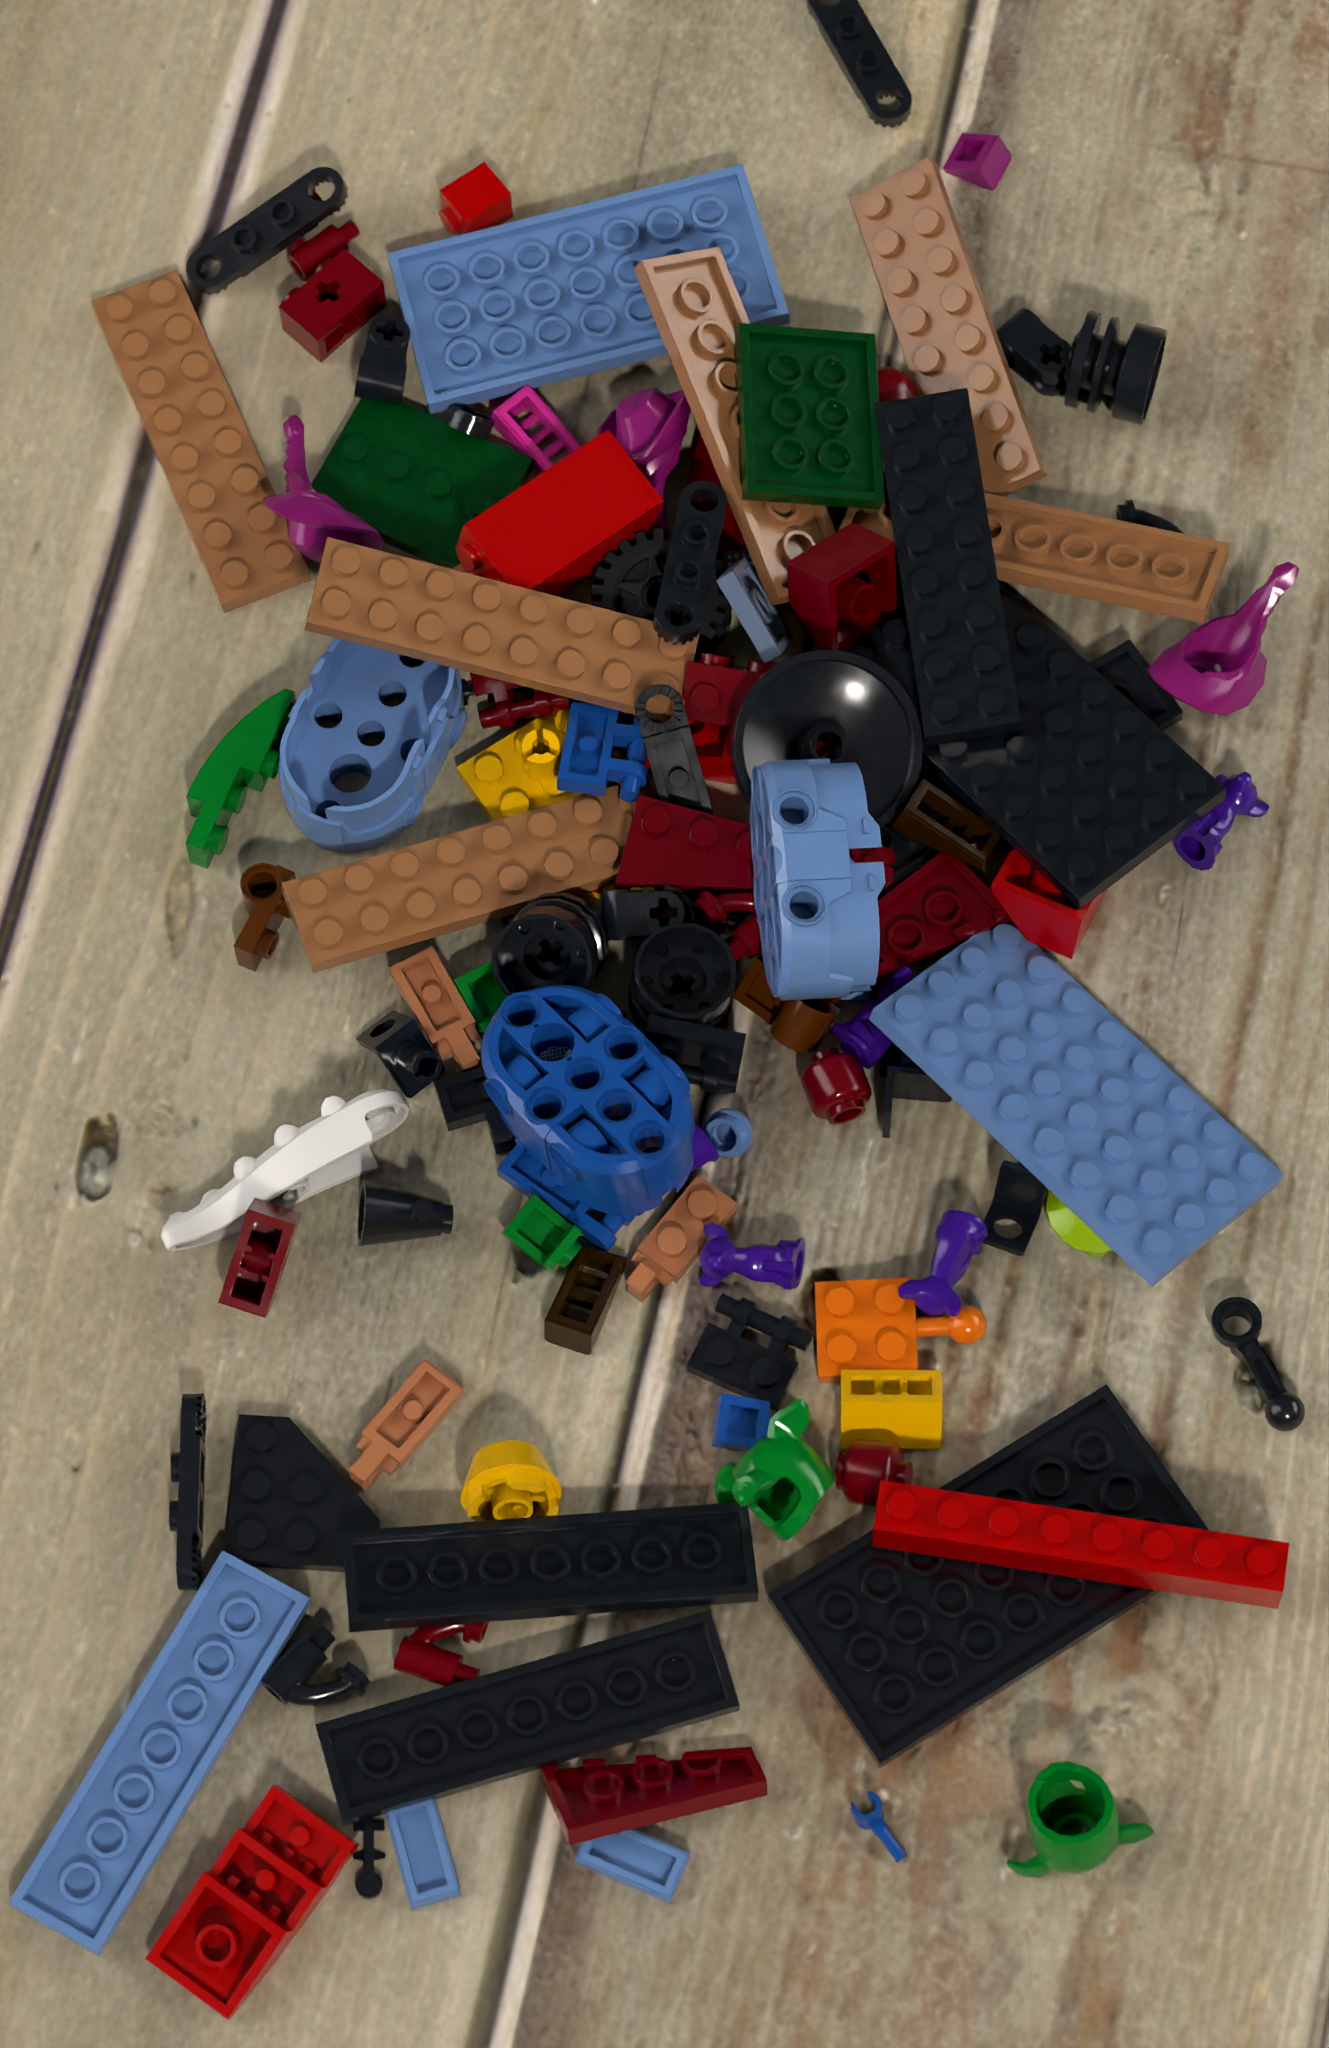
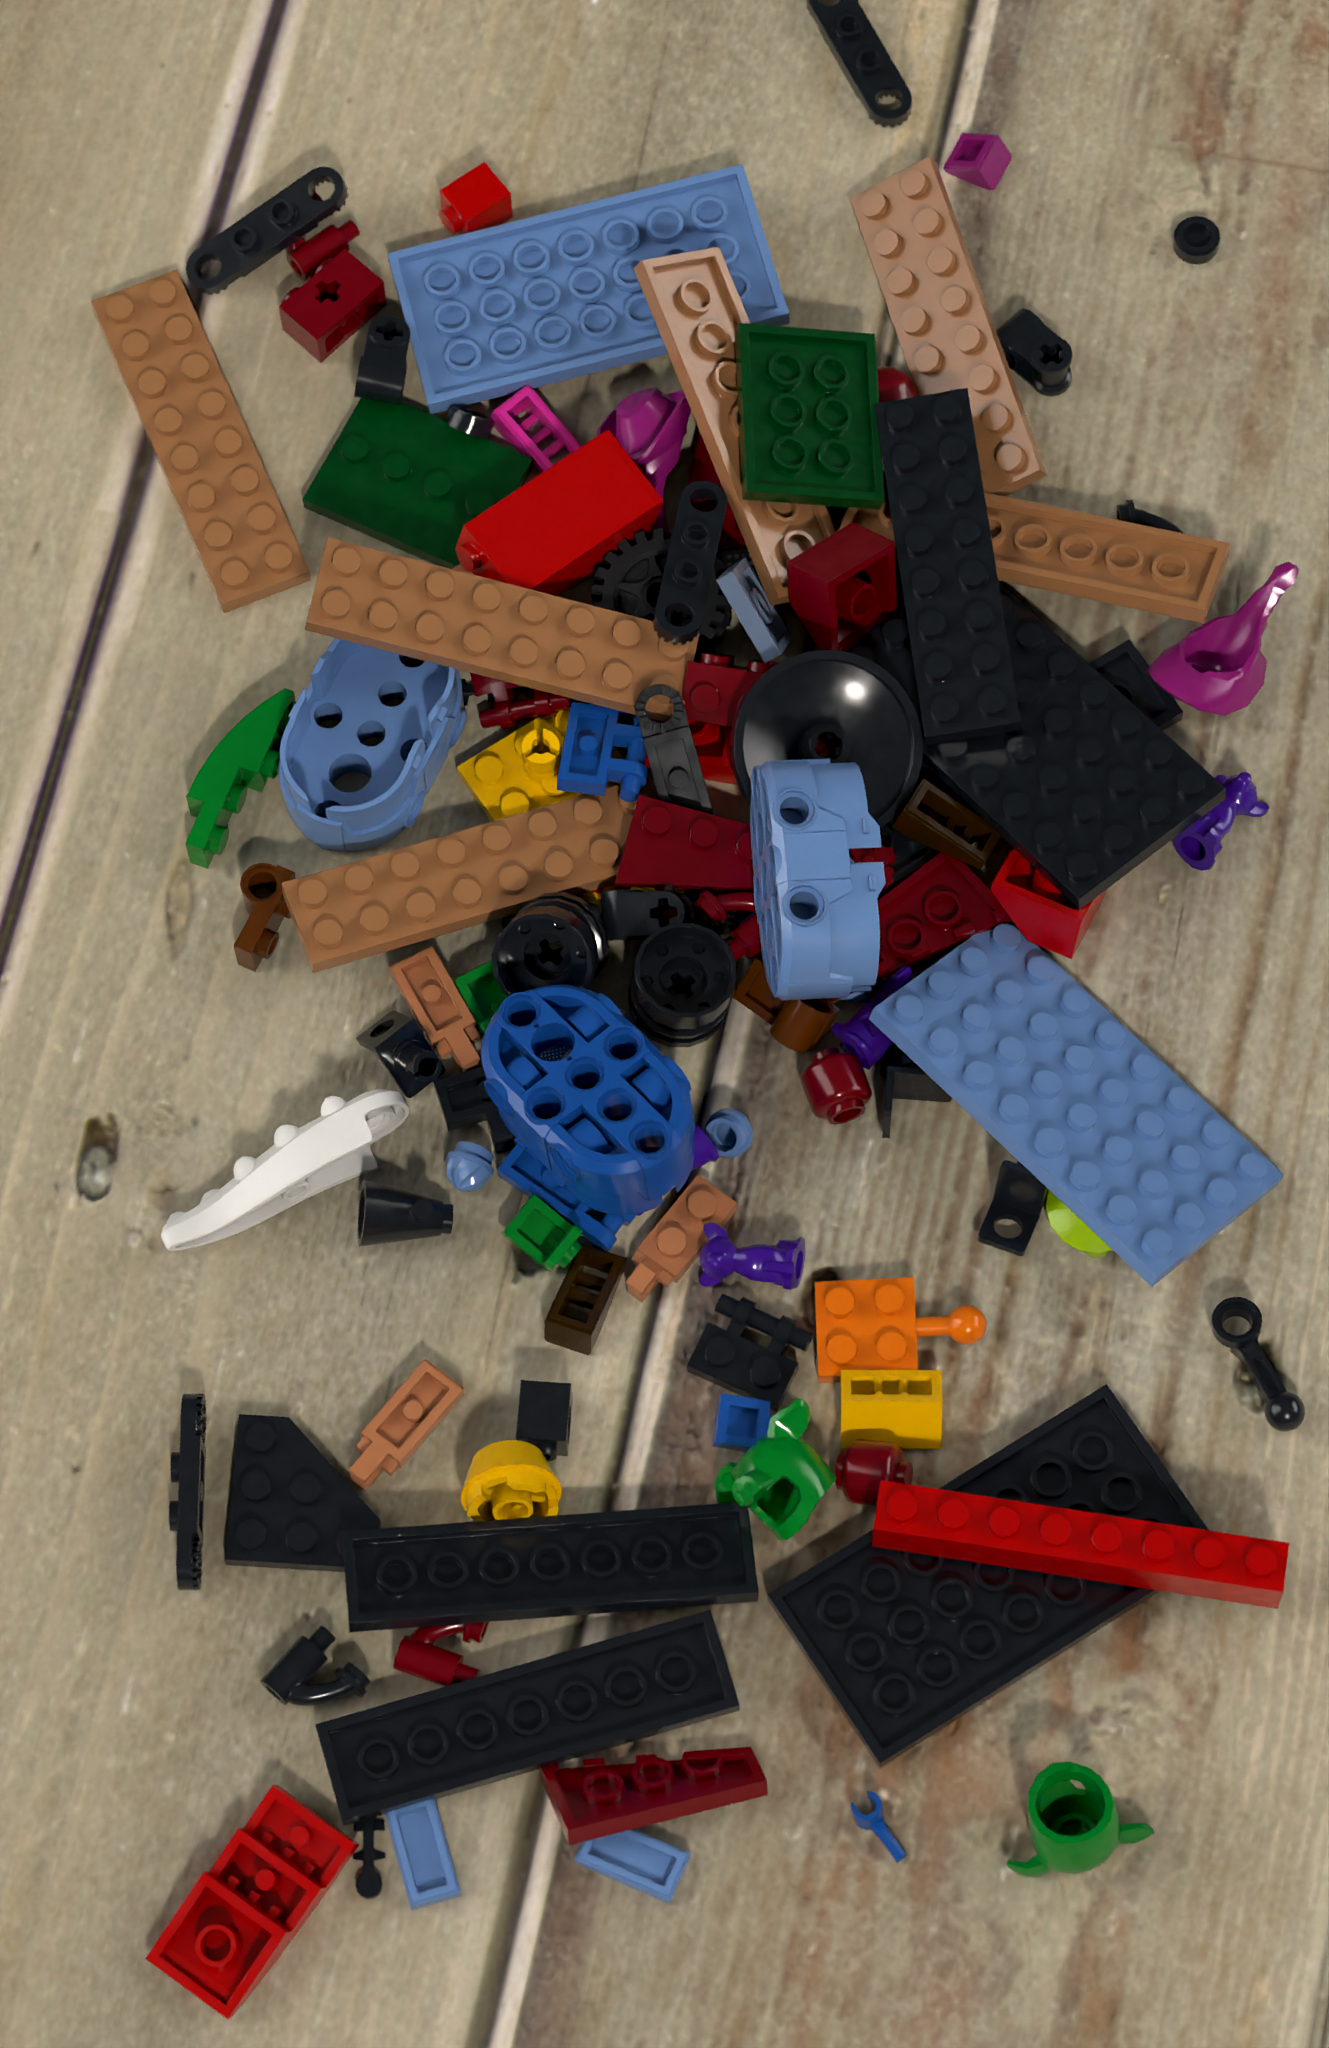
medium blue plate [8,1550,311,1957] -> none
dark red brick [218,1198,302,1318] -> none
magenta hat [262,415,384,562] -> none
black plate [645,1014,746,1094] -> none
dark purple animal [898,1210,988,1317] -> none
black wheel [1064,310,1167,425] -> none
none -> medium blue plate [445,1141,494,1192]
none -> black brick [516,1380,573,1461]
none -> black tile [1173,216,1220,264]

